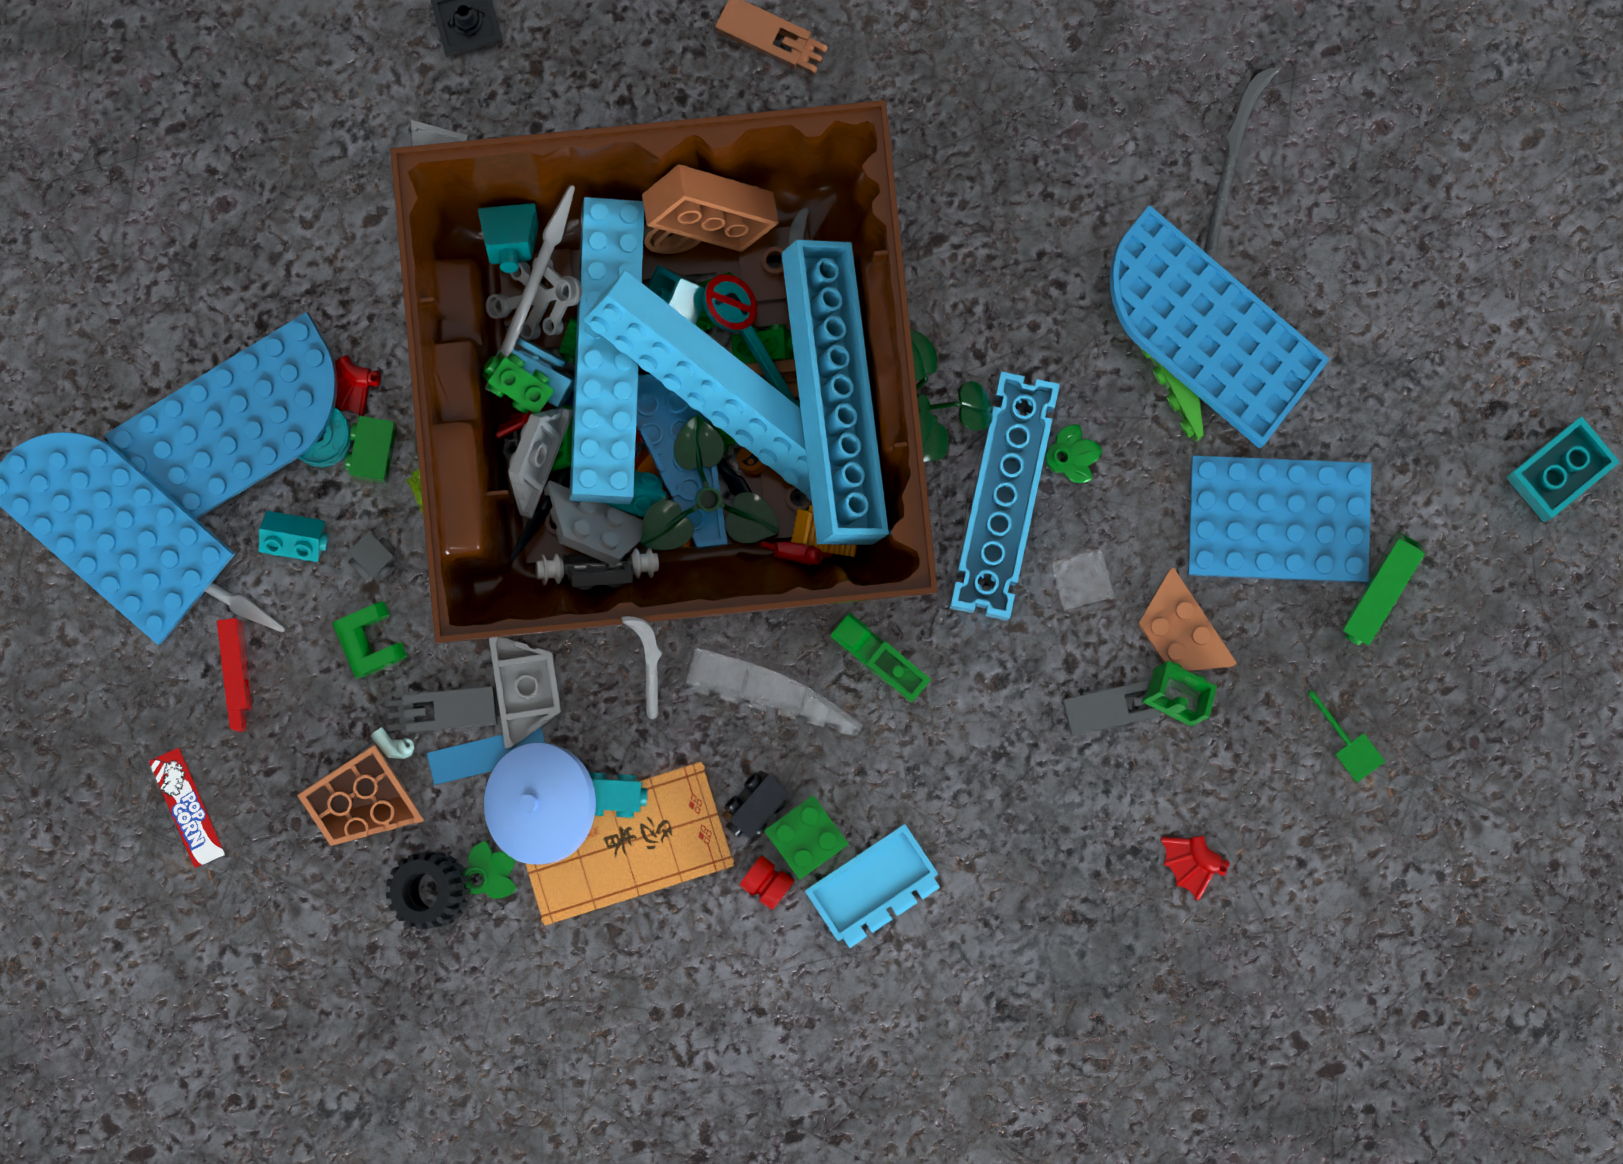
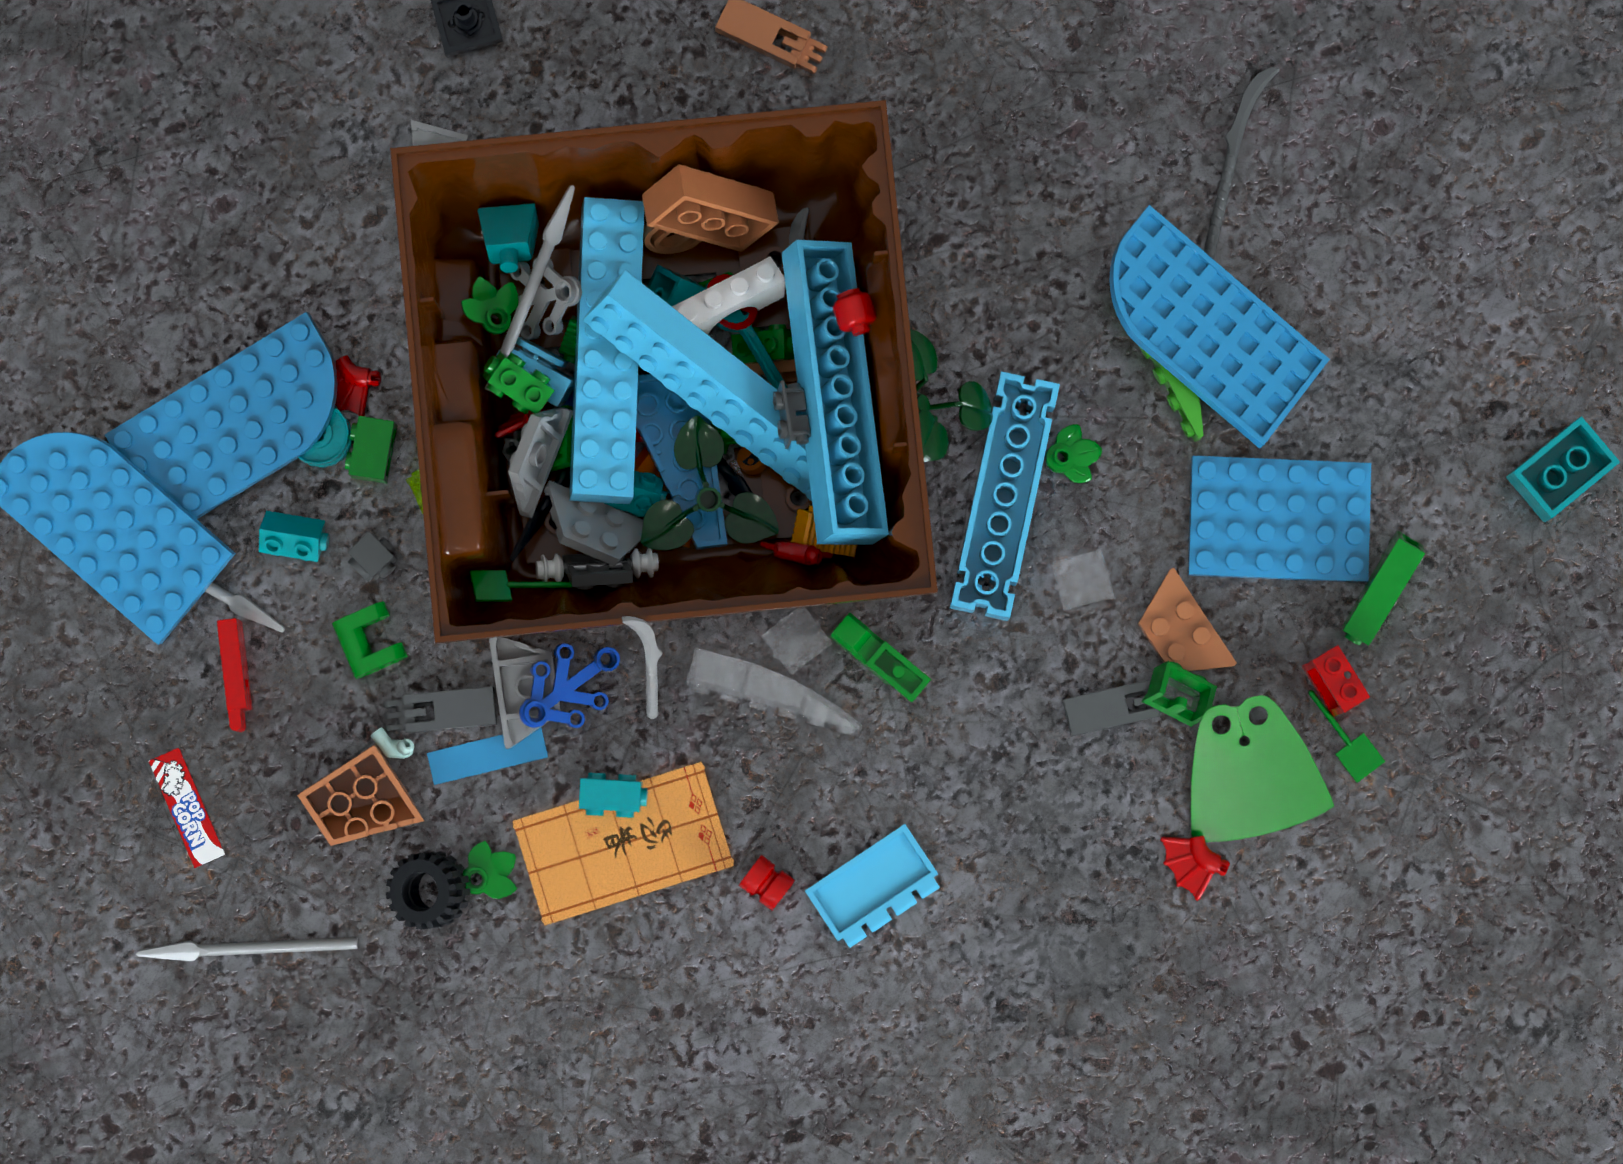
light blue dish [484,743,596,864] -> none
black brick [721,770,790,839] -> none
green brick [764,795,849,880] -> none
none -> light grey piece [136,937,358,961]
none -> green plate [461,277,518,334]
none -> green piece [469,570,572,602]
none -> blue plant [519,643,620,728]
none -> white arch [672,256,785,335]
none -> clear piece [761,607,833,675]
none -> dark grey hinge [773,380,811,449]
none -> red head [832,288,877,336]
none -> piece [1191,695,1334,842]
none -> red window [1302,645,1370,717]

